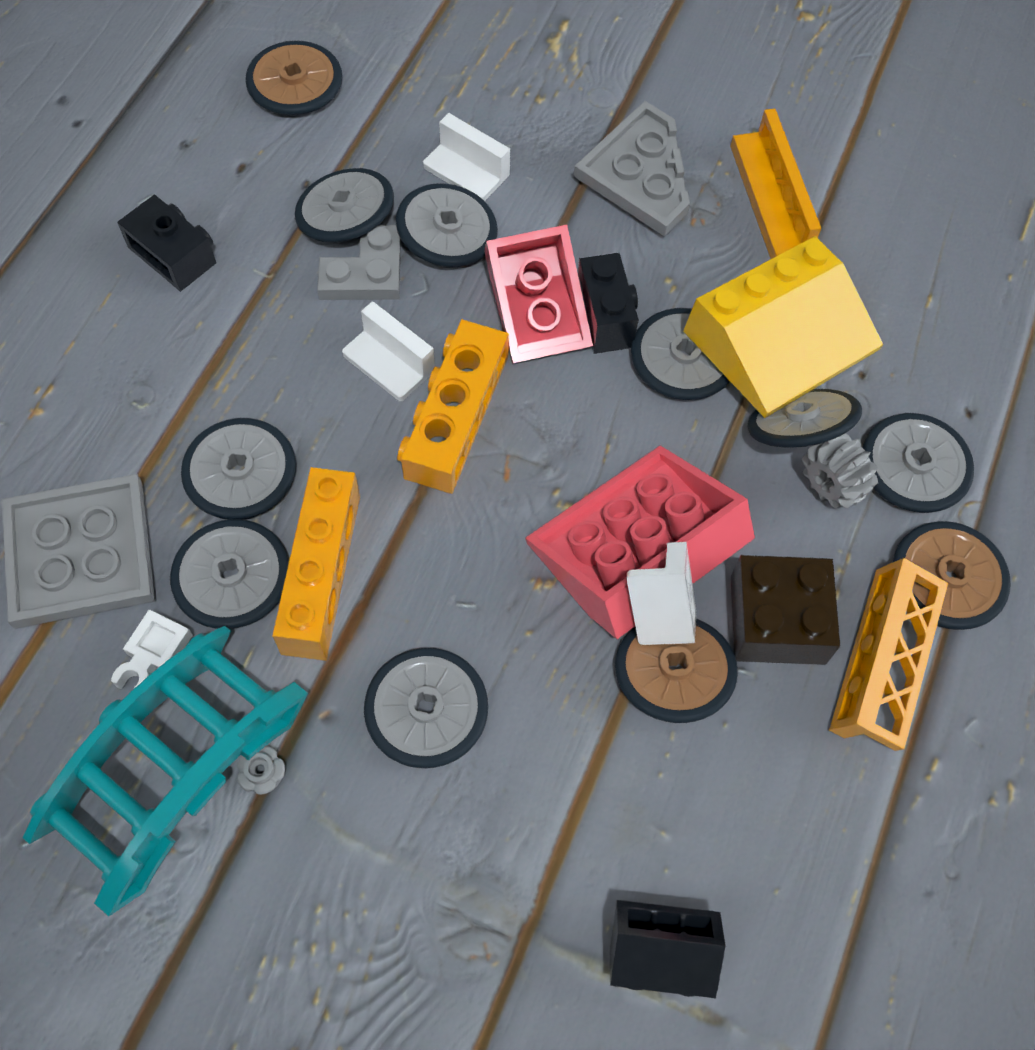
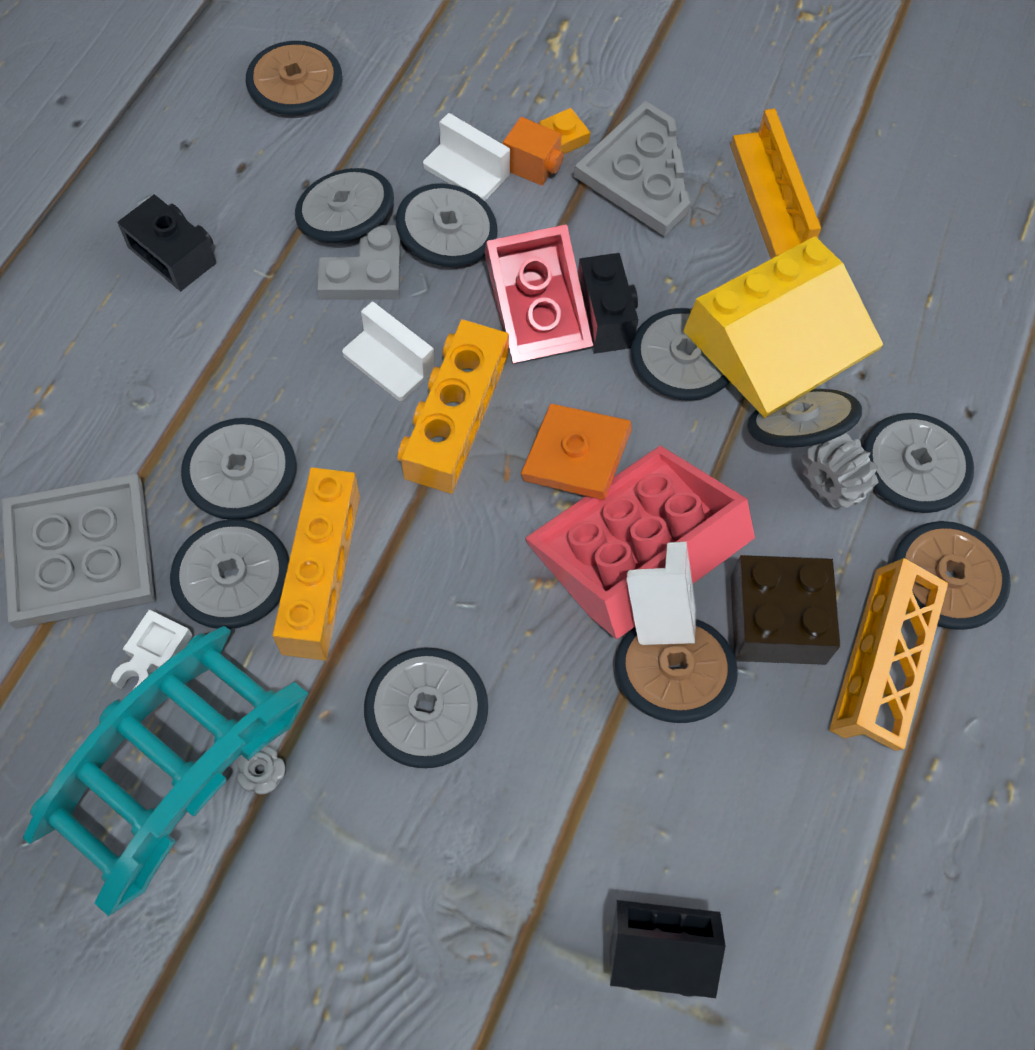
none -> orange brick [503,117,564,186]
none -> orange plate [521,404,632,500]
none -> light orange plate [539,108,591,154]

